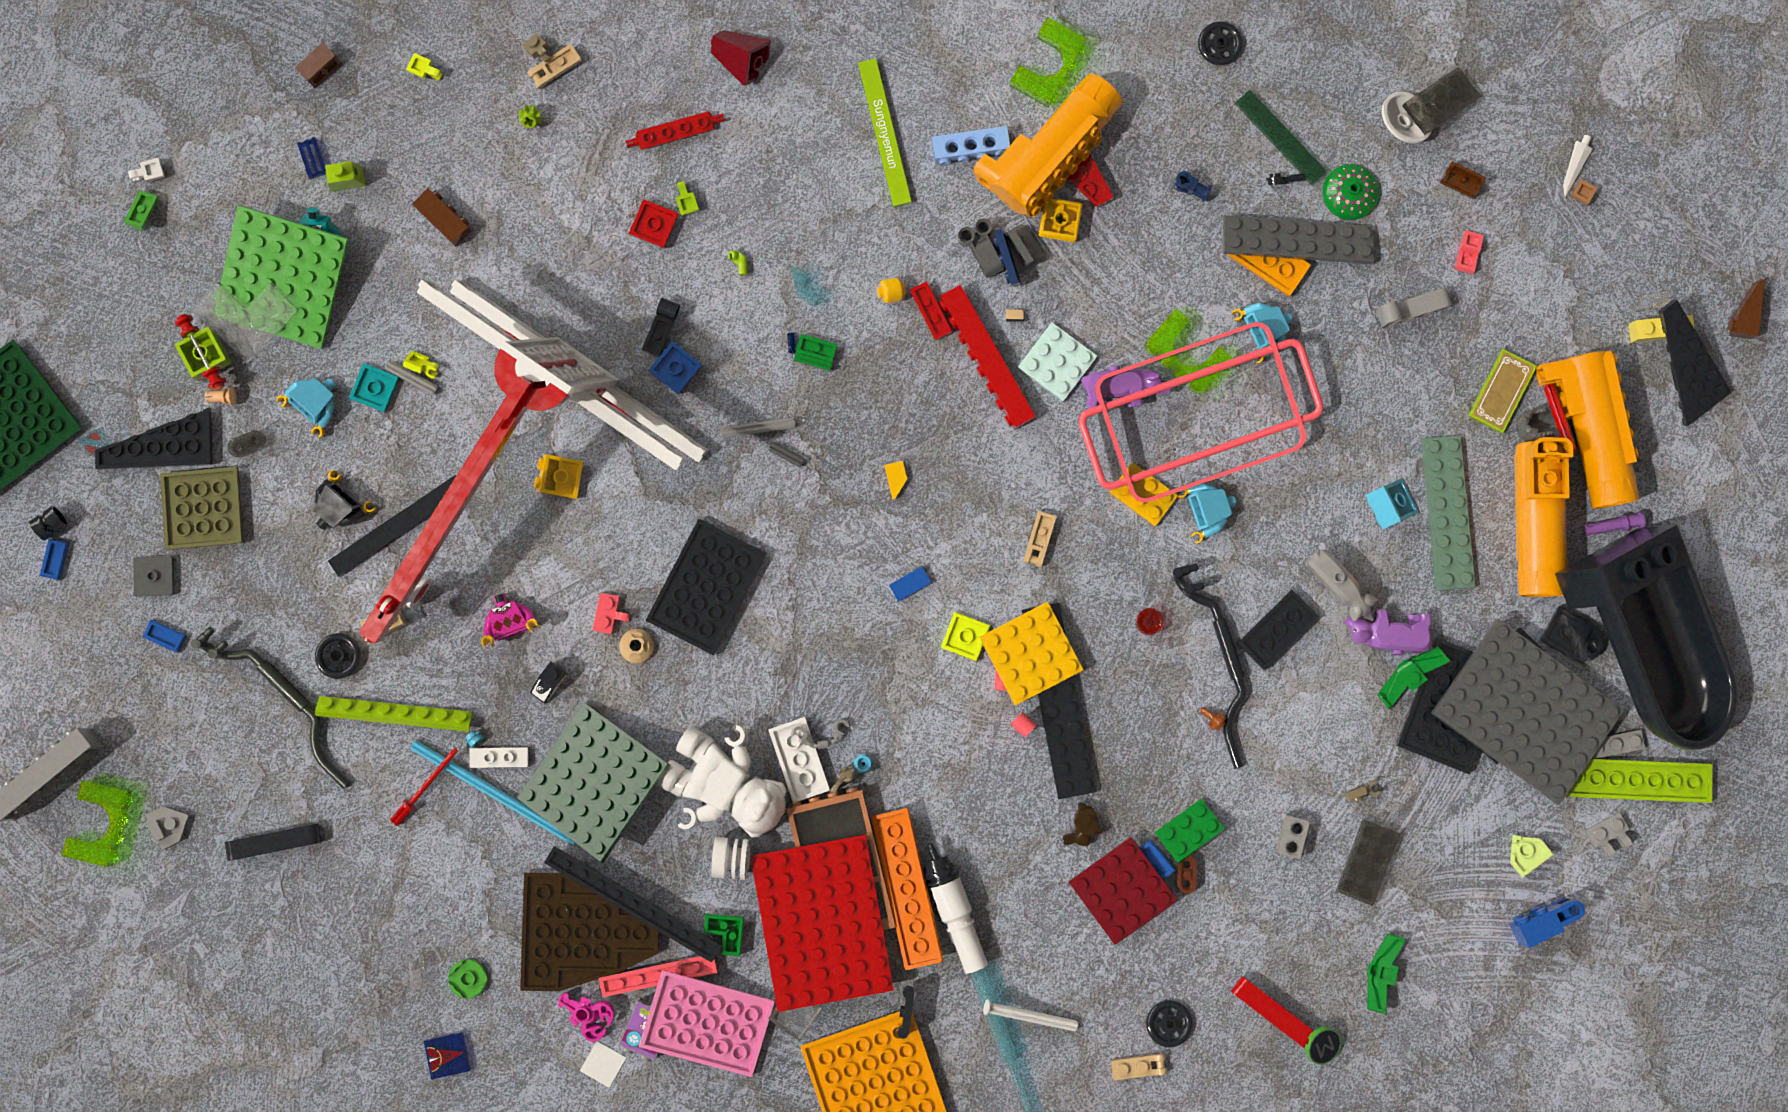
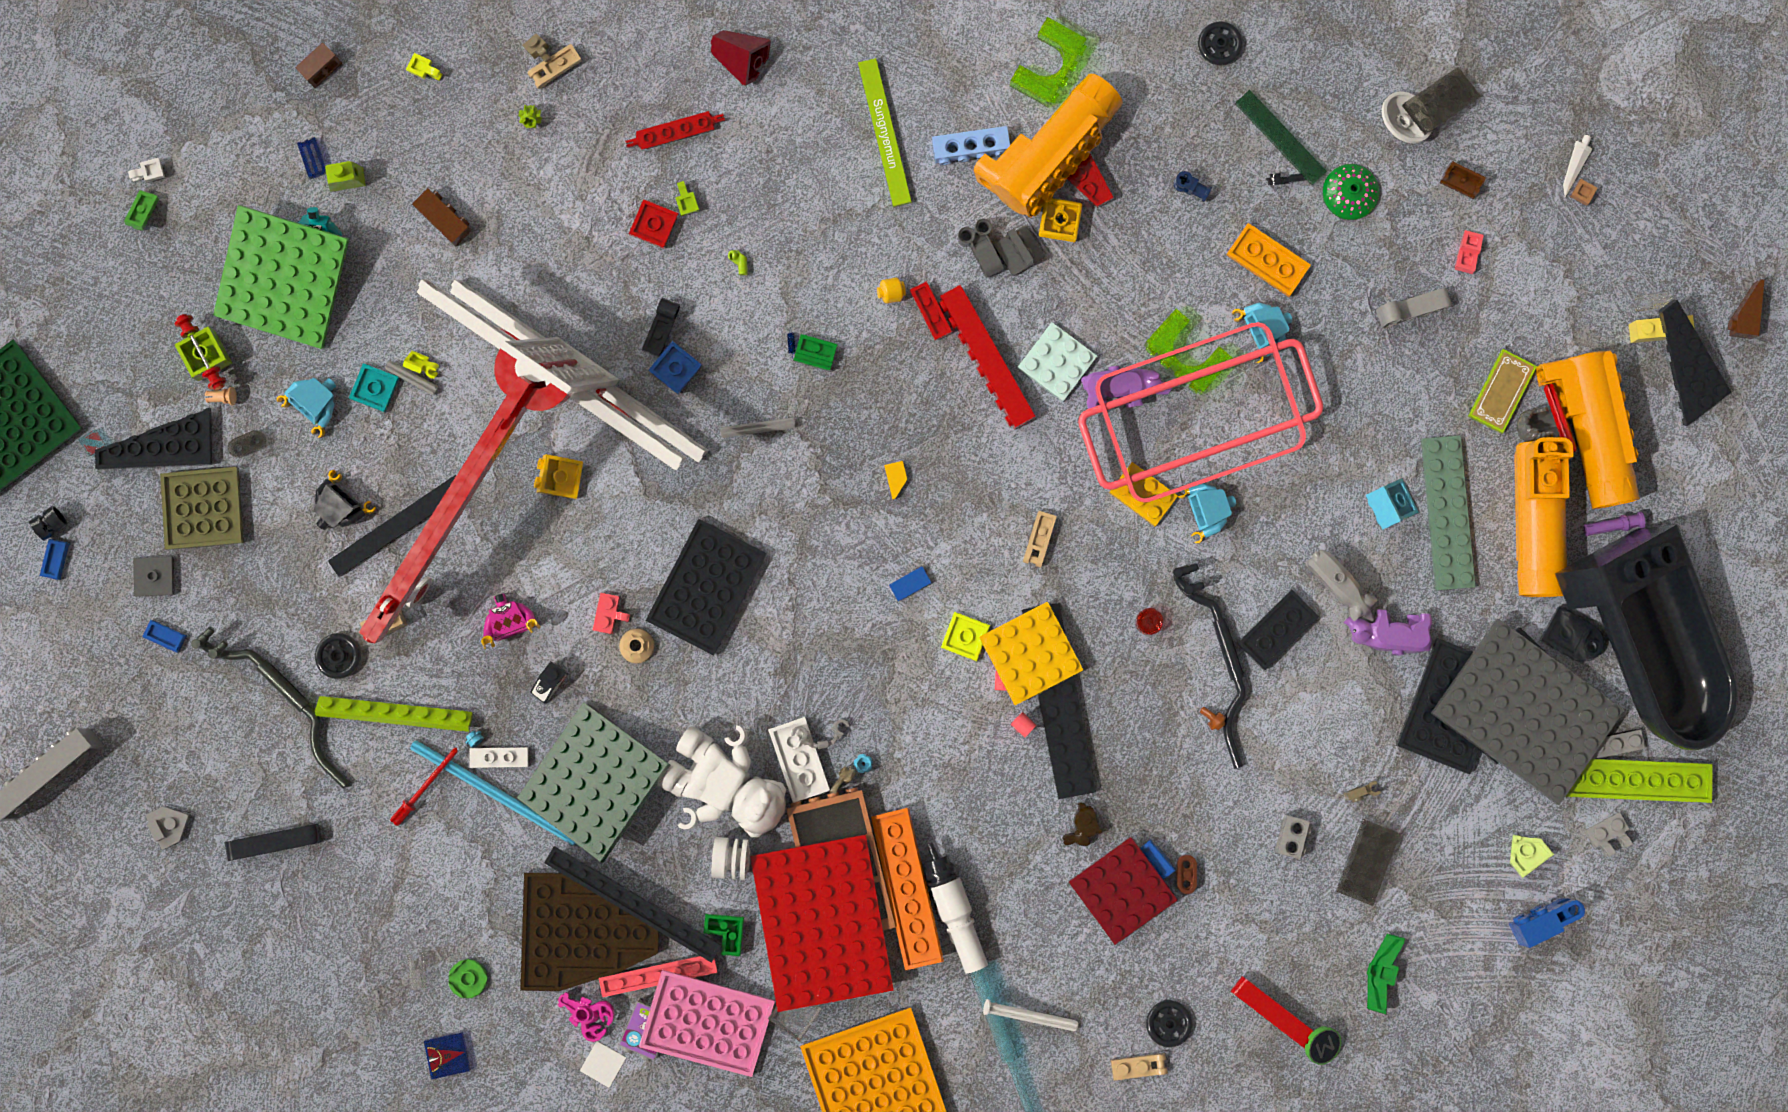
clear neon green arch [61,780,133,867] -> none
clear plate [192,282,300,364] -> none
dark grey axle [768,442,805,467] -> none
clear light blue slope [790,266,819,307] -> none
black plate [897,985,915,1039] -> none
dark blue plate [993,229,1022,287] -> none
tan piece [1006,309,1024,322] -> none
green plate [1154,799,1225,864] -> none
dark grey plate [1223,215,1374,264] -> none
green plate [1377,647,1451,709] -> none

